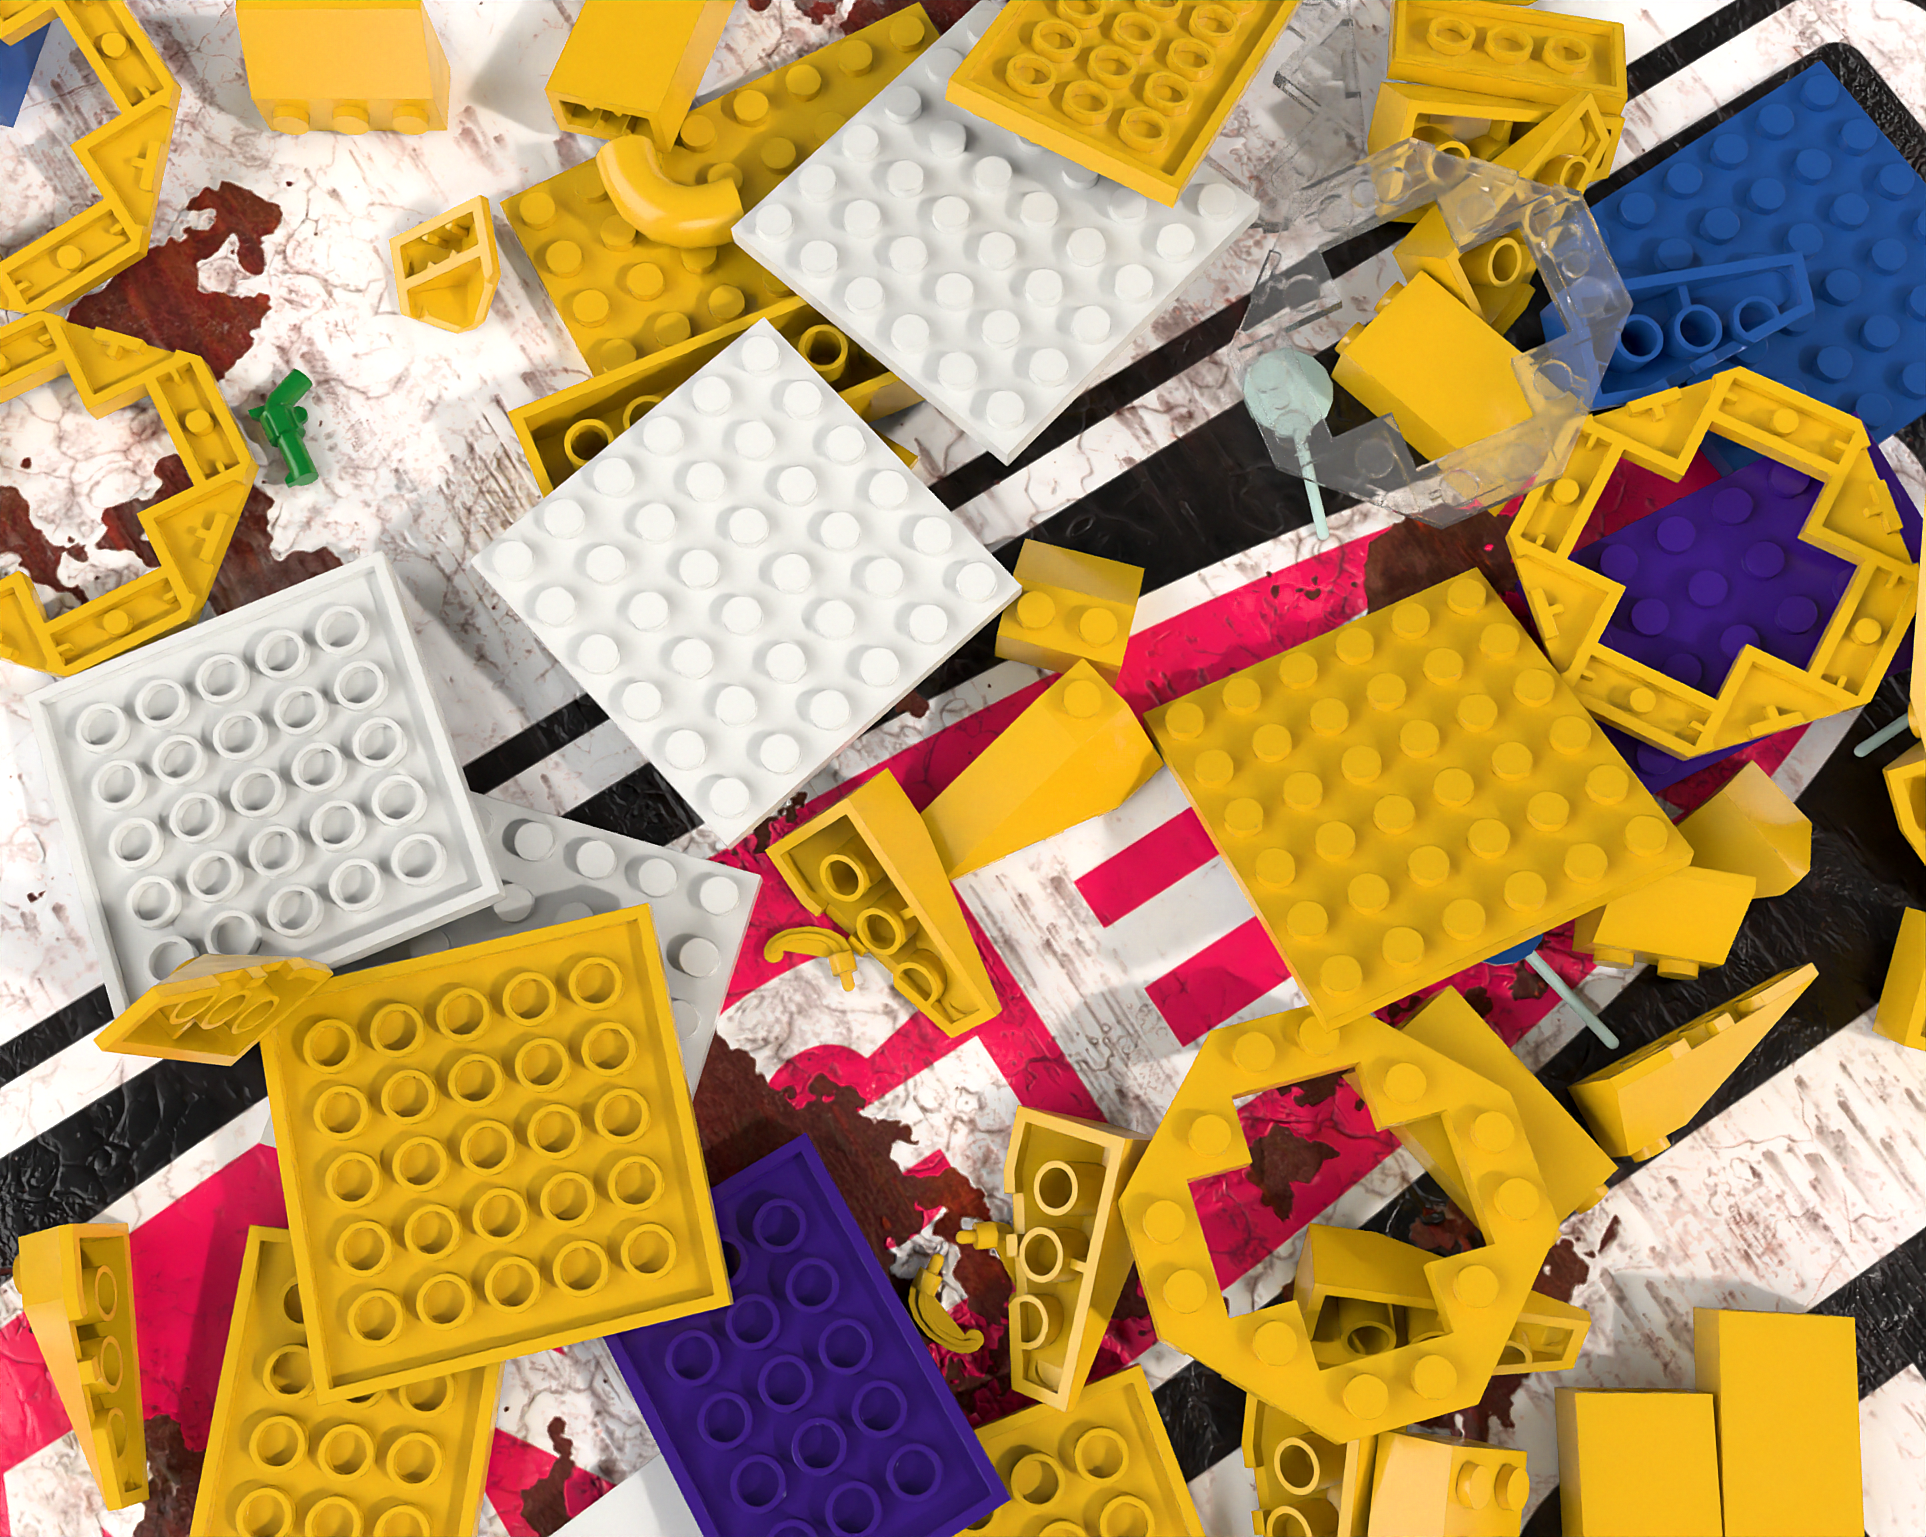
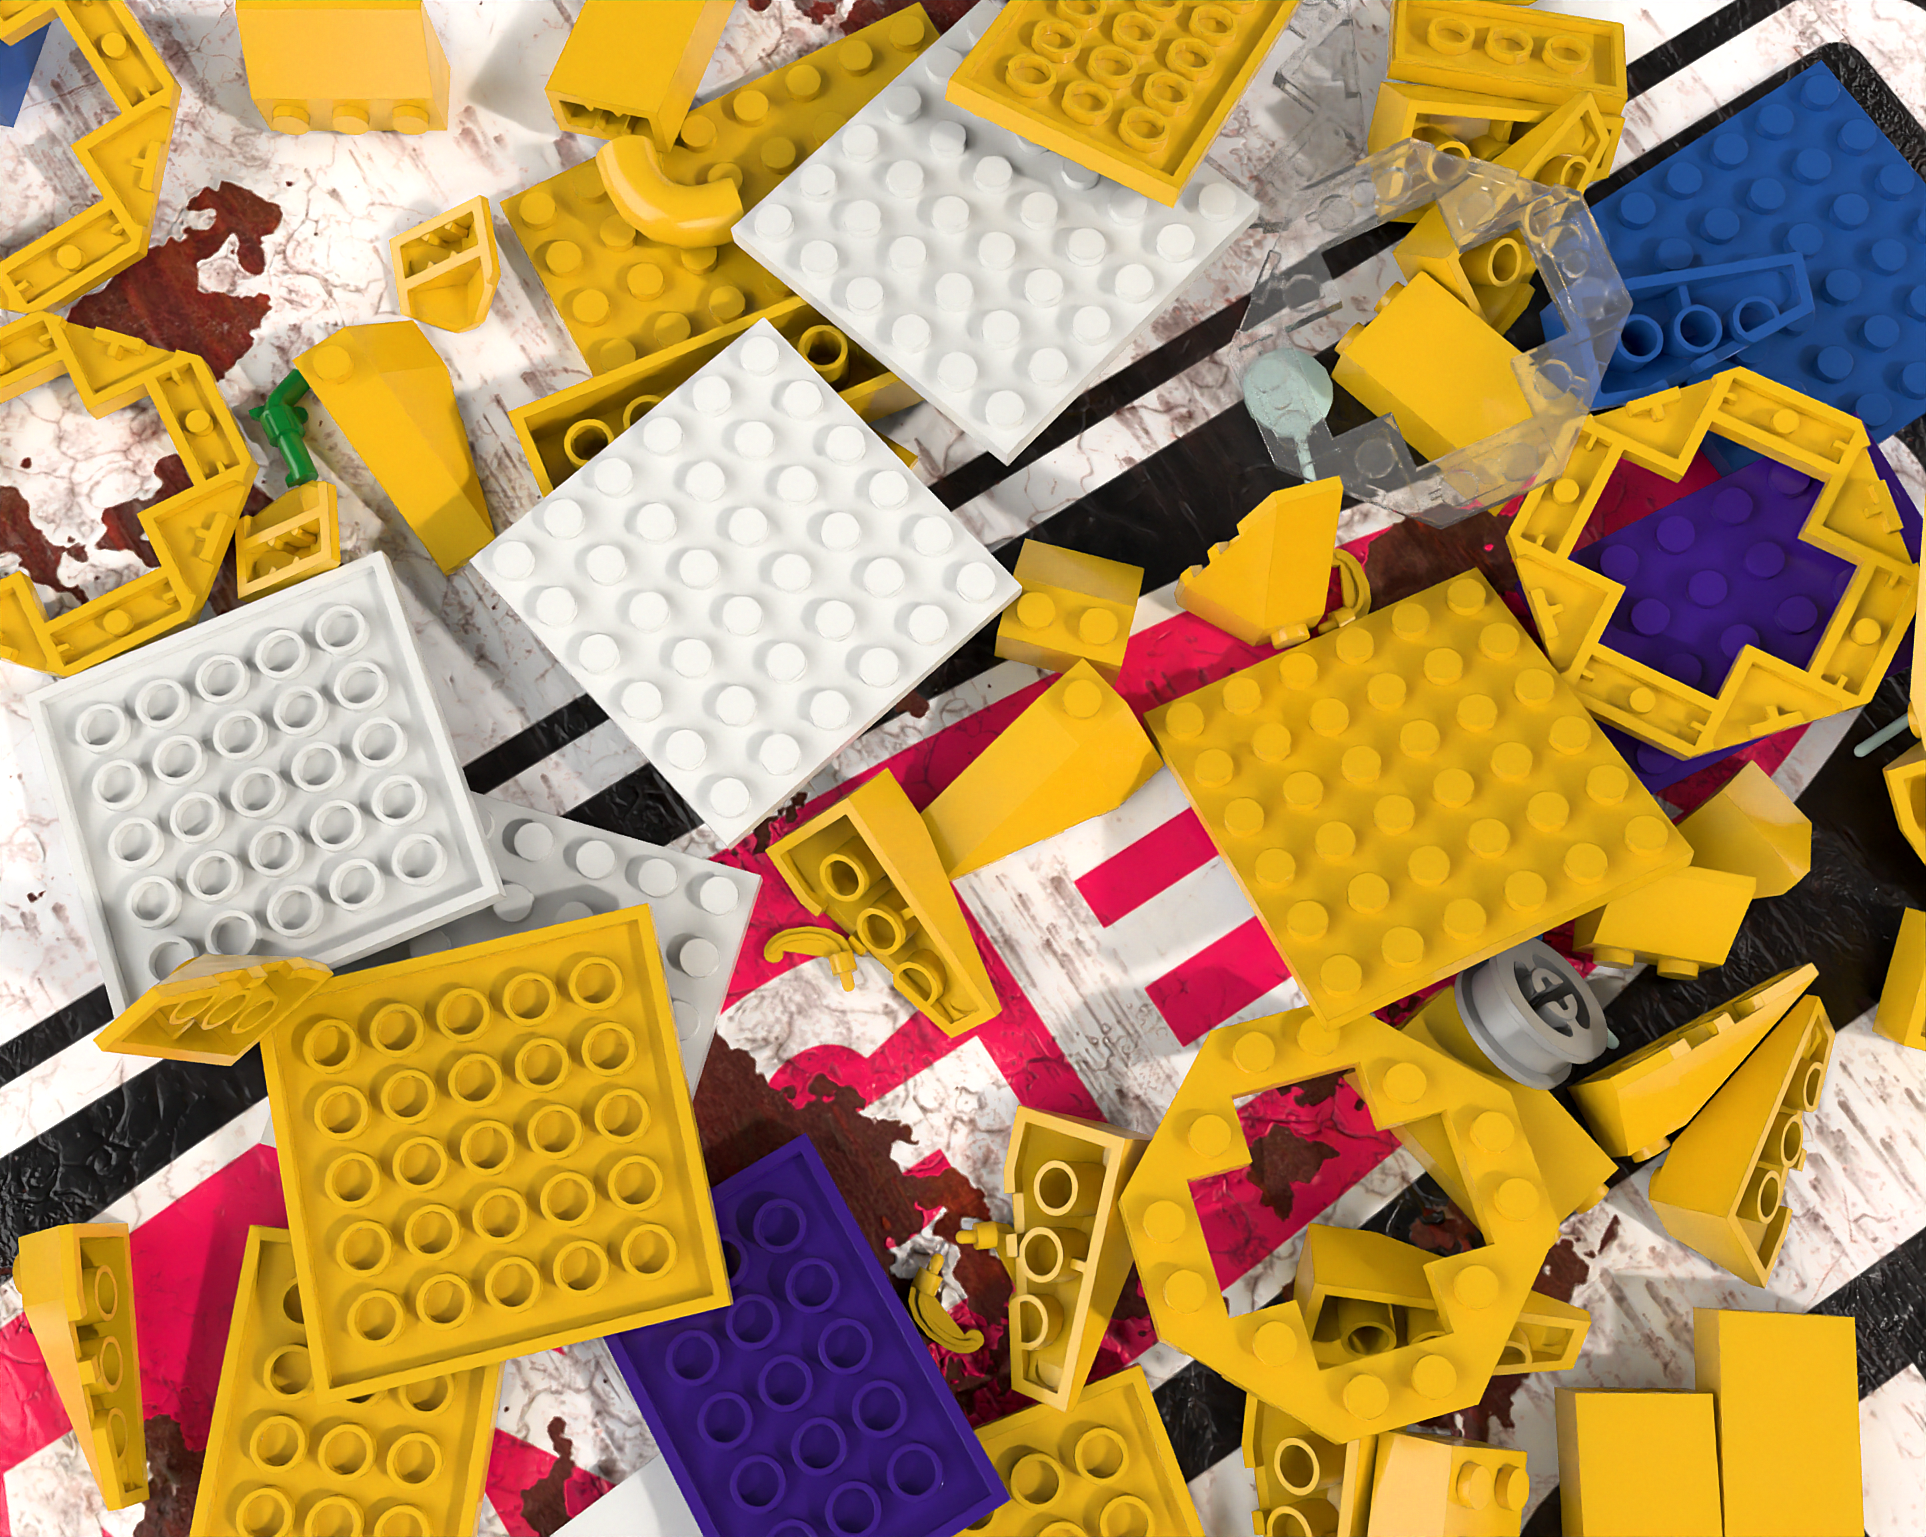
none -> yellow slope [235,480,341,603]
none -> yellow wedge [292,320,497,577]
none -> yellow wedge [1174,475,1343,649]
none -> yellow piece [1318,548,1371,635]
none -> light grey wheel [1454,937,1608,1090]
none -> yellow wedge [1648,994,1836,1289]

